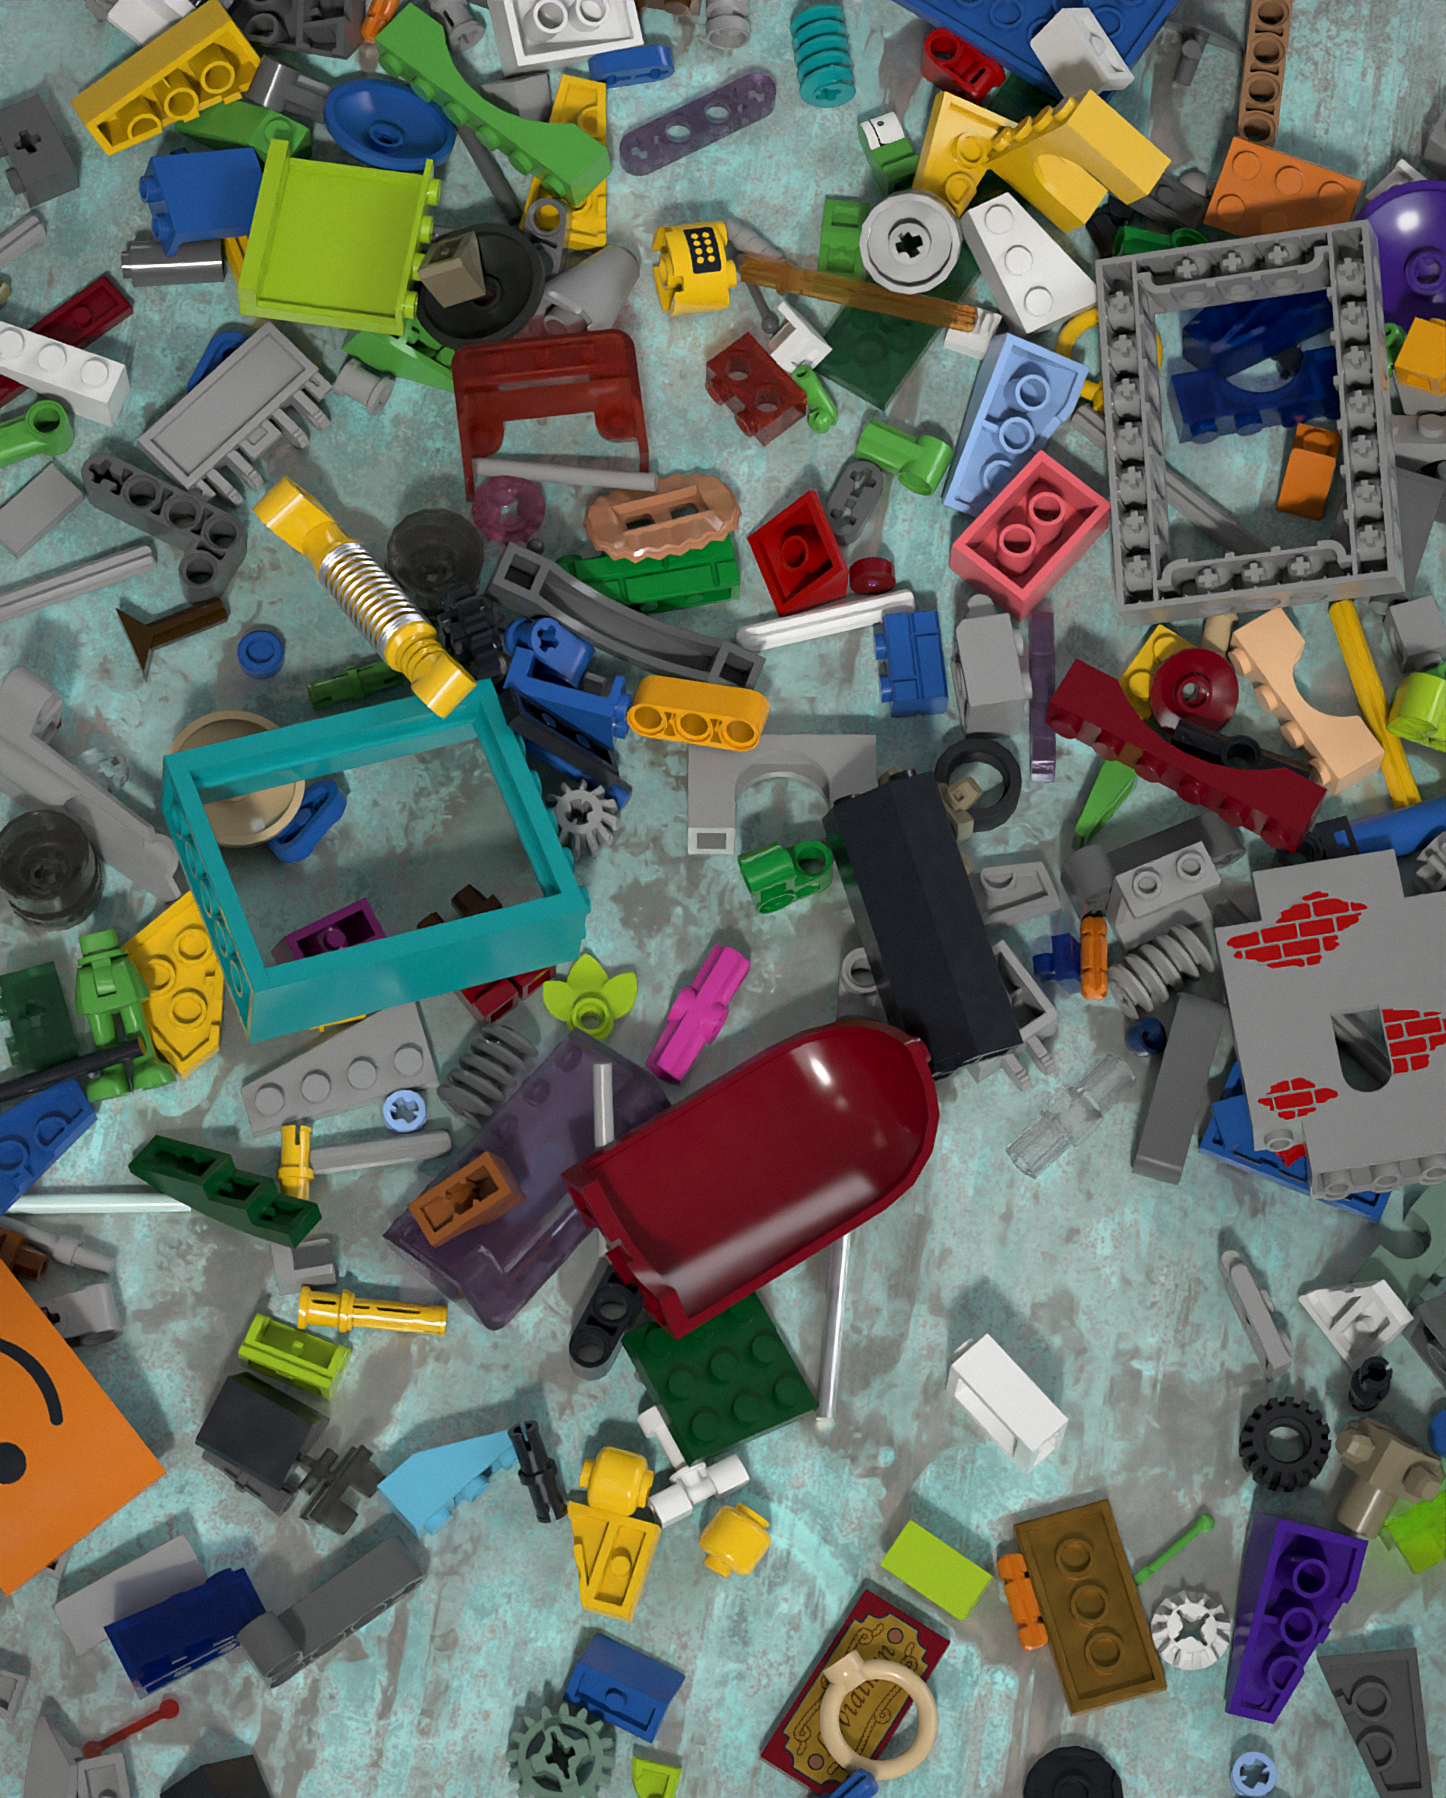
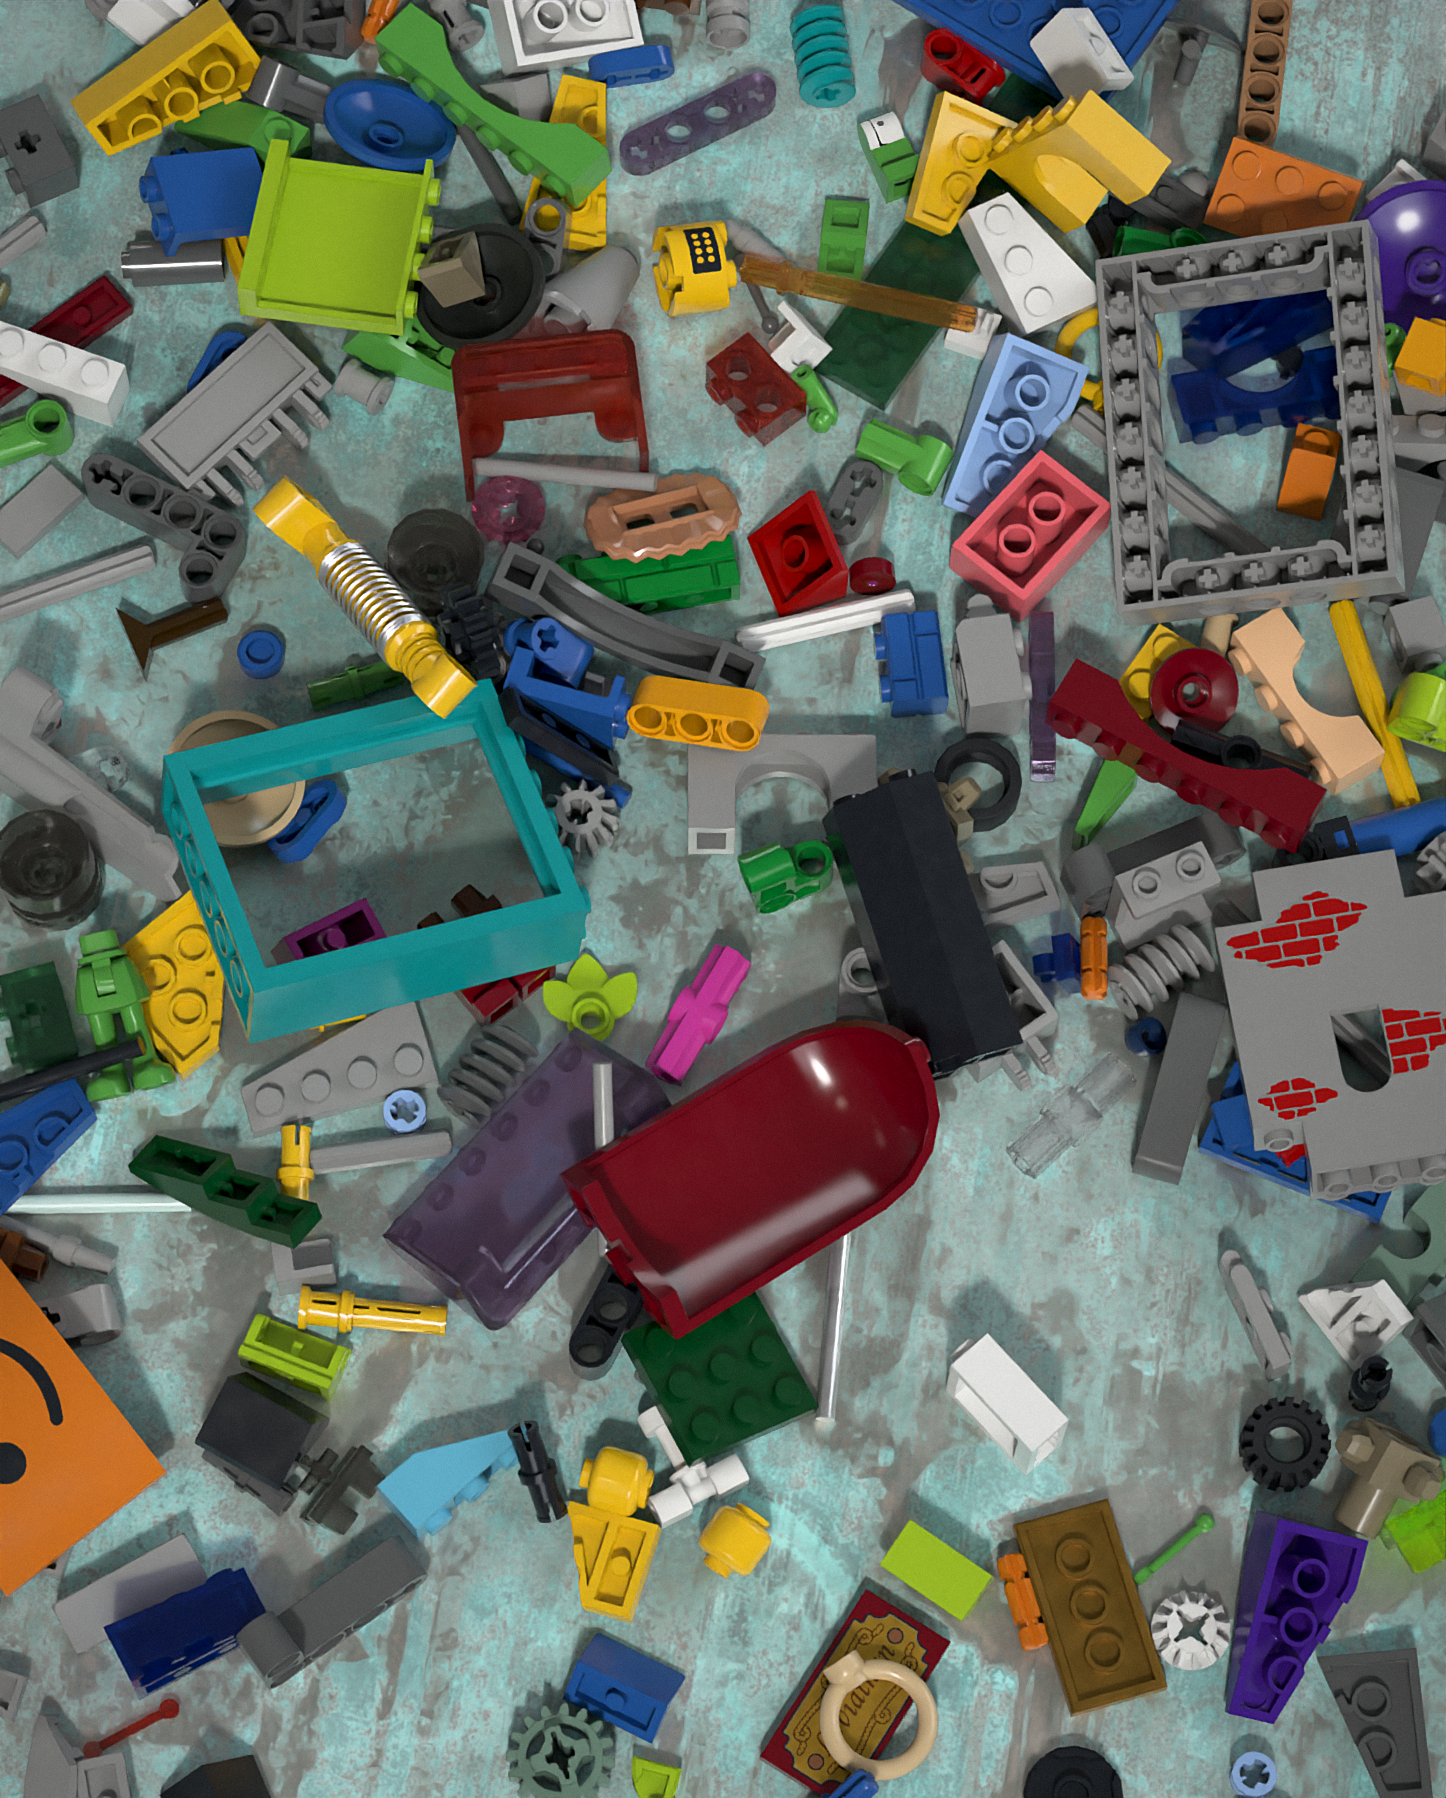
dark orange arch [407,1151,528,1248] -> none
light grey wheel [859,188,963,295] -> none

